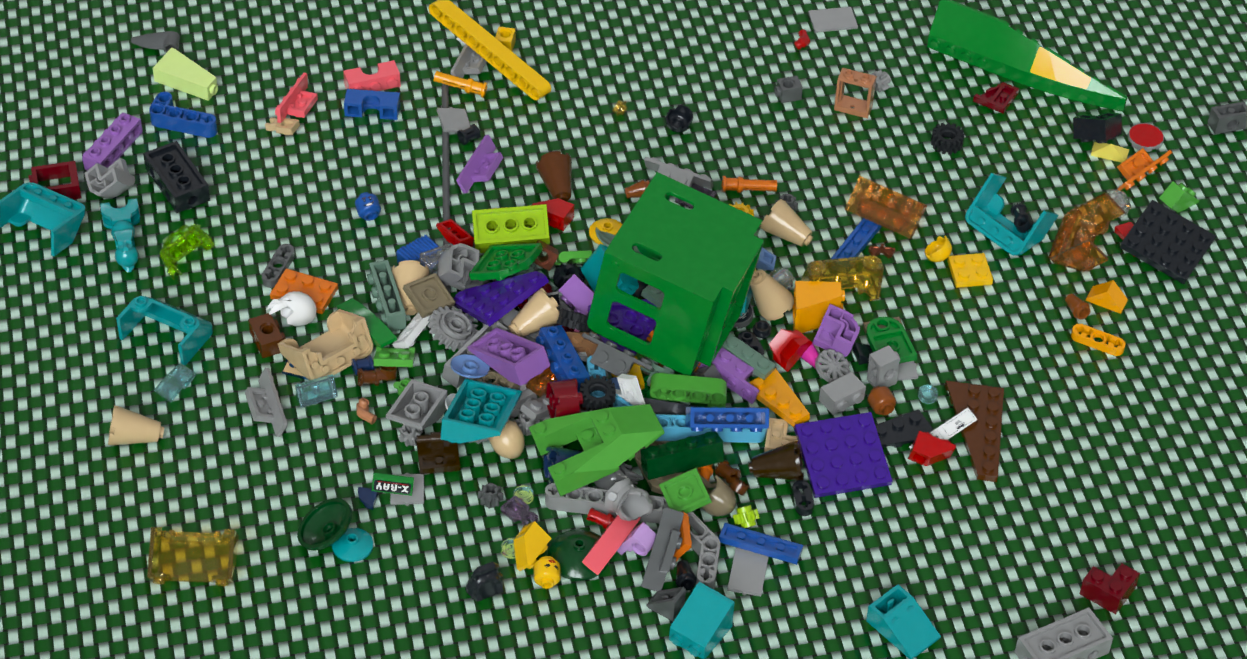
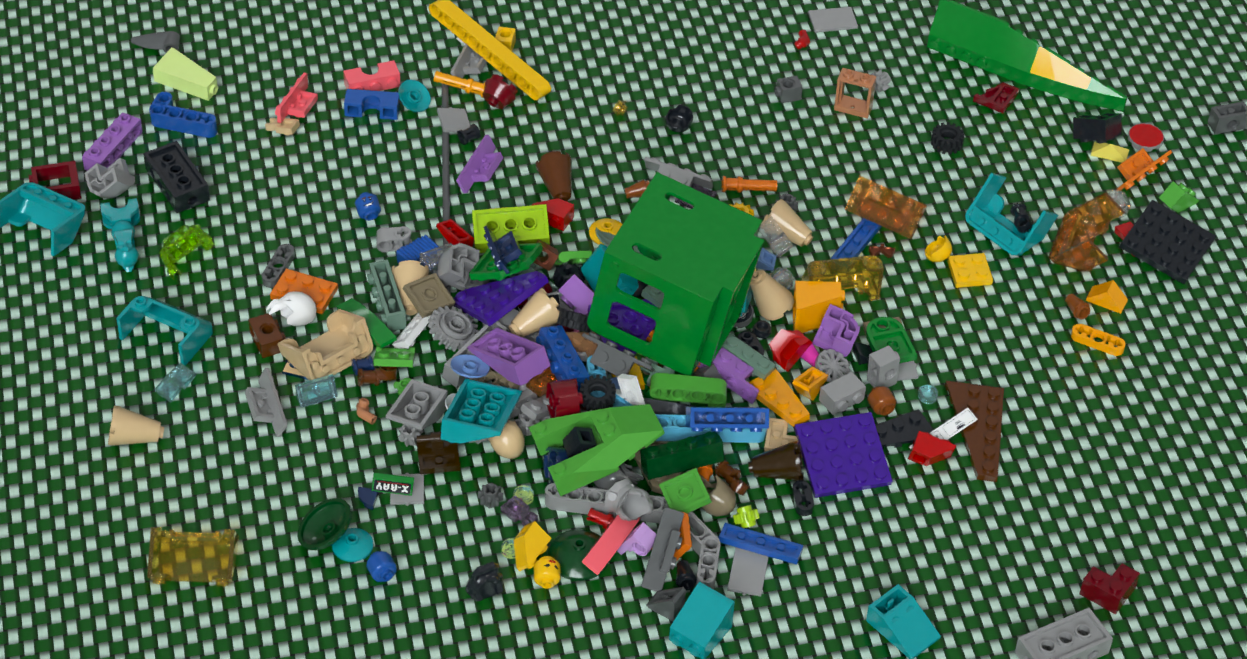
none -> blue head [366,551,397,582]
none -> light grey piece [376,226,412,252]
none -> teal dish [398,80,431,112]
none -> dark red cone [482,74,518,109]
none -> dark blue bracket [483,225,523,274]
none -> black brick [562,427,597,457]
none -> clear plate [759,217,794,258]
none -> light orange slope [792,366,828,401]

